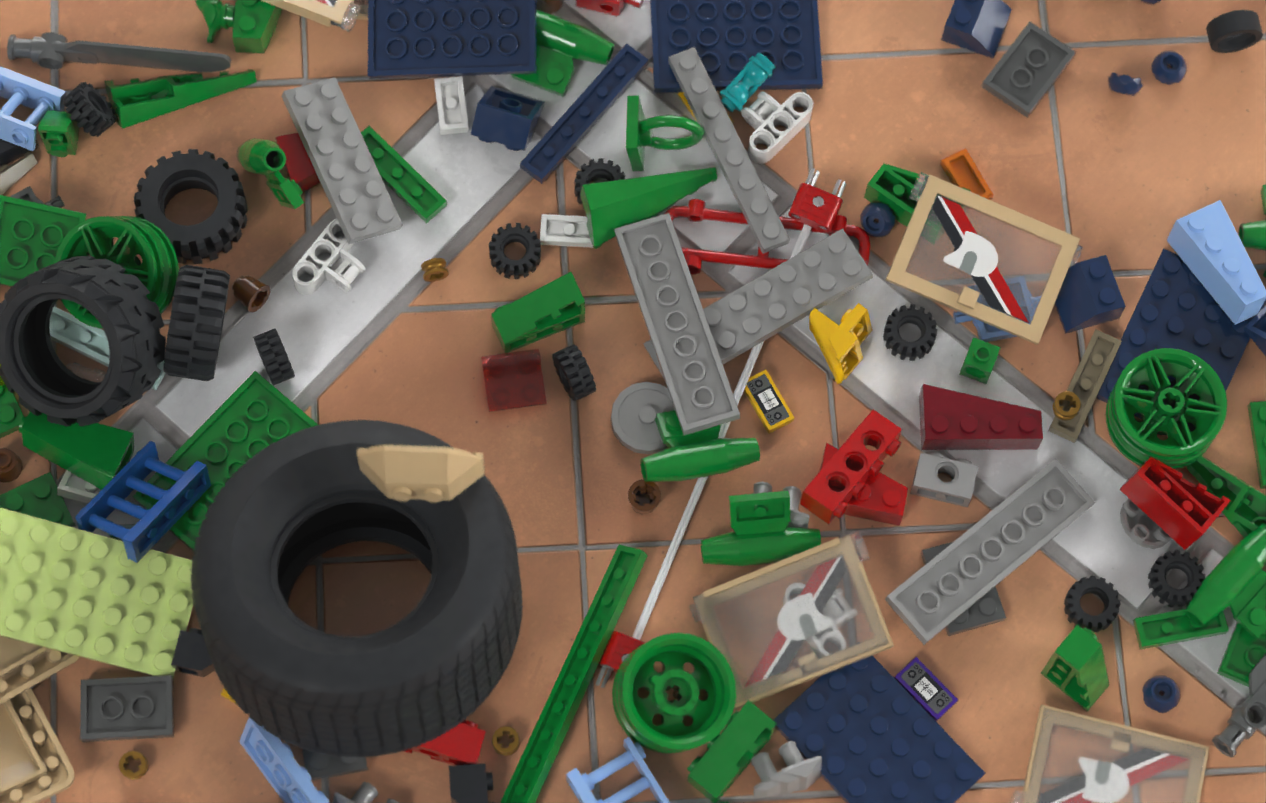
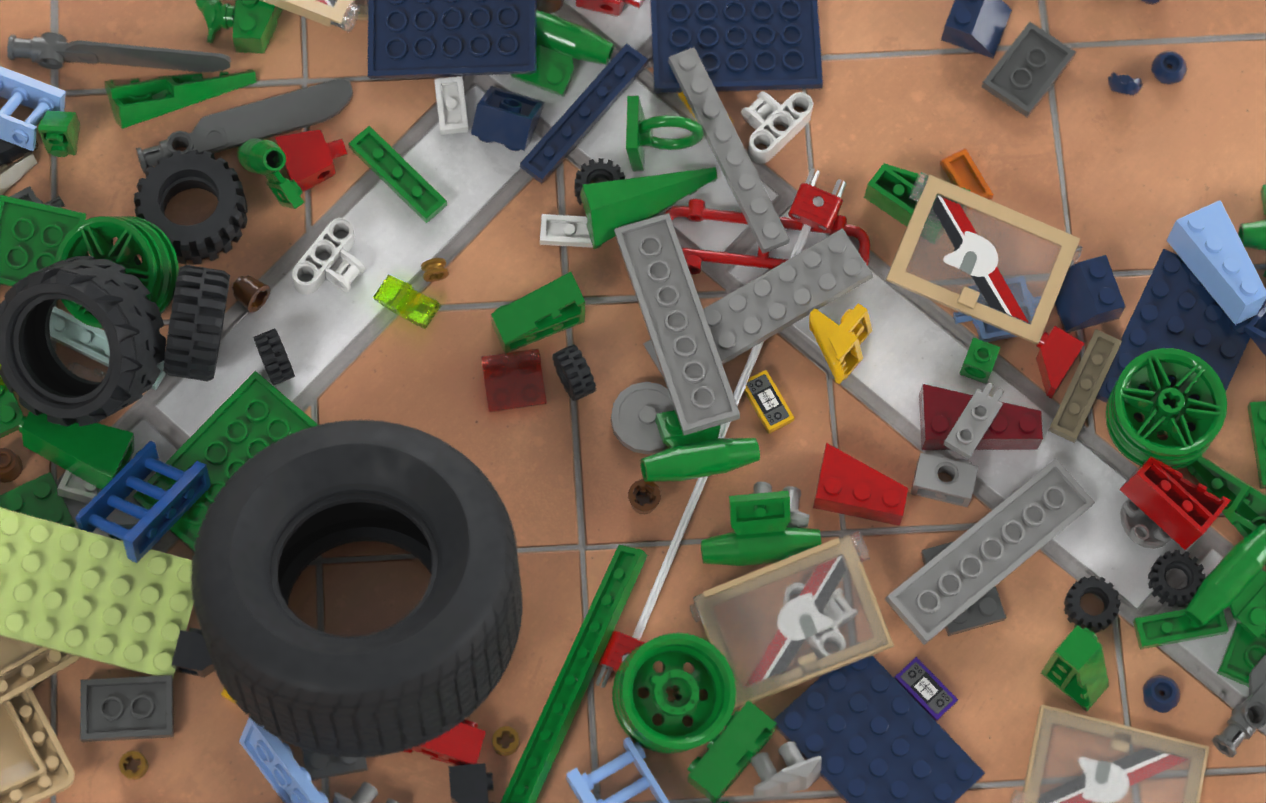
black tyre [63,82,117,137] -> none
light grey plate [282,78,403,244] -> none
tan wedge [357,445,485,502] -> none
black tyre [489,223,541,279] -> none
teal piece [719,53,775,112] -> none
red brick [800,409,902,525] -> none
dark blue plate [860,203,895,237] -> none
black tyre [883,304,937,361] -> none
pearl gold bush [1052,391,1081,420] -> none
black tyre [1206,10,1263,53] -> none
none -> dark grey piece [136,79,353,173]
none -> clear neon green slope [373,274,441,329]
none -> light grey hinge [943,382,1004,460]
none -> red slope [1036,326,1085,399]

